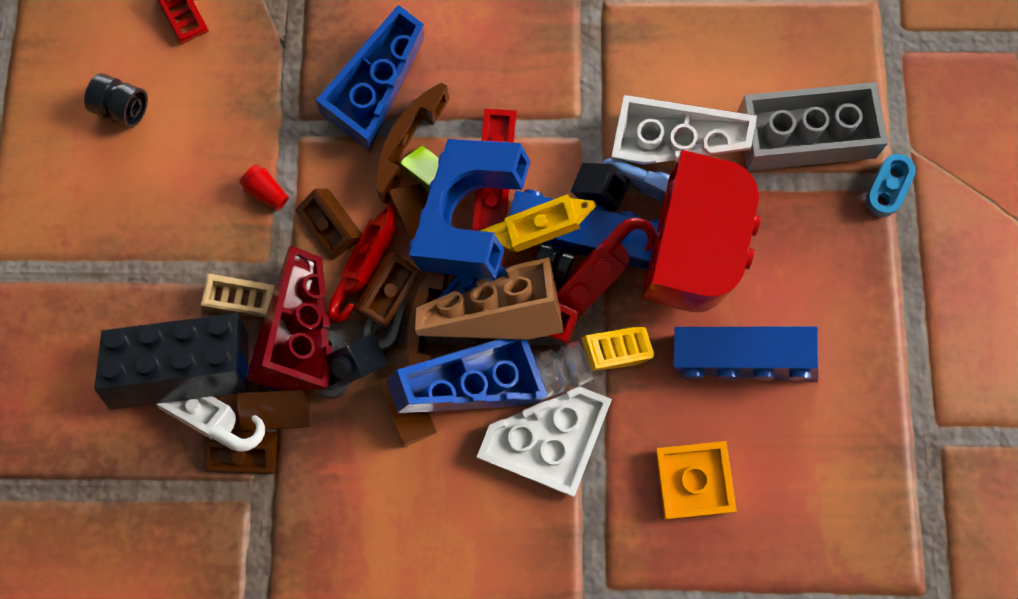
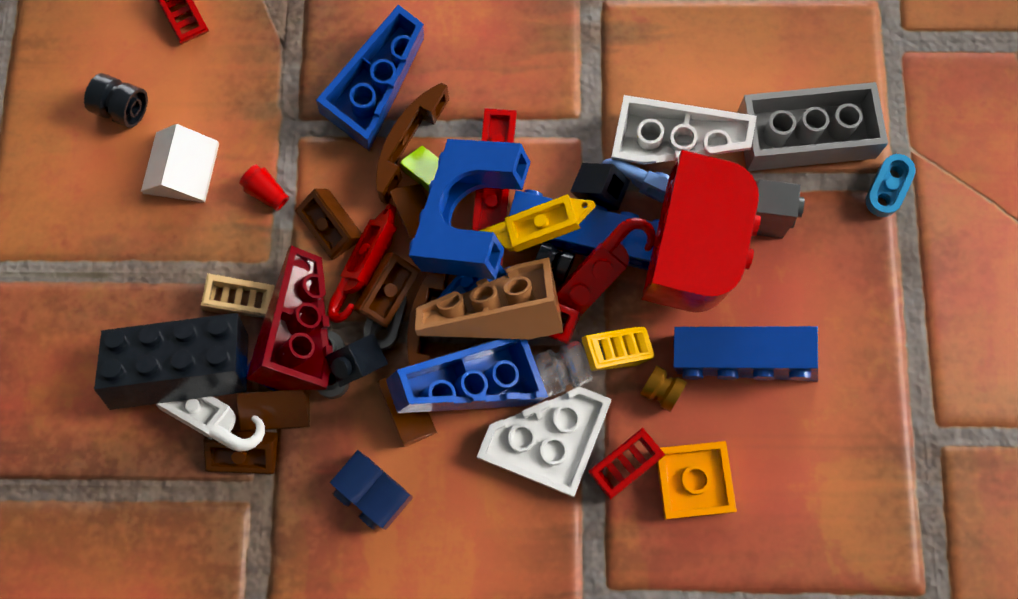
none -> white slope [141,124,219,203]
none -> dark blue brick [330,450,413,530]
none -> red slope [588,427,665,500]
none -> pearl gold wheel [640,365,687,412]
none -> dark grey brick [756,179,805,238]

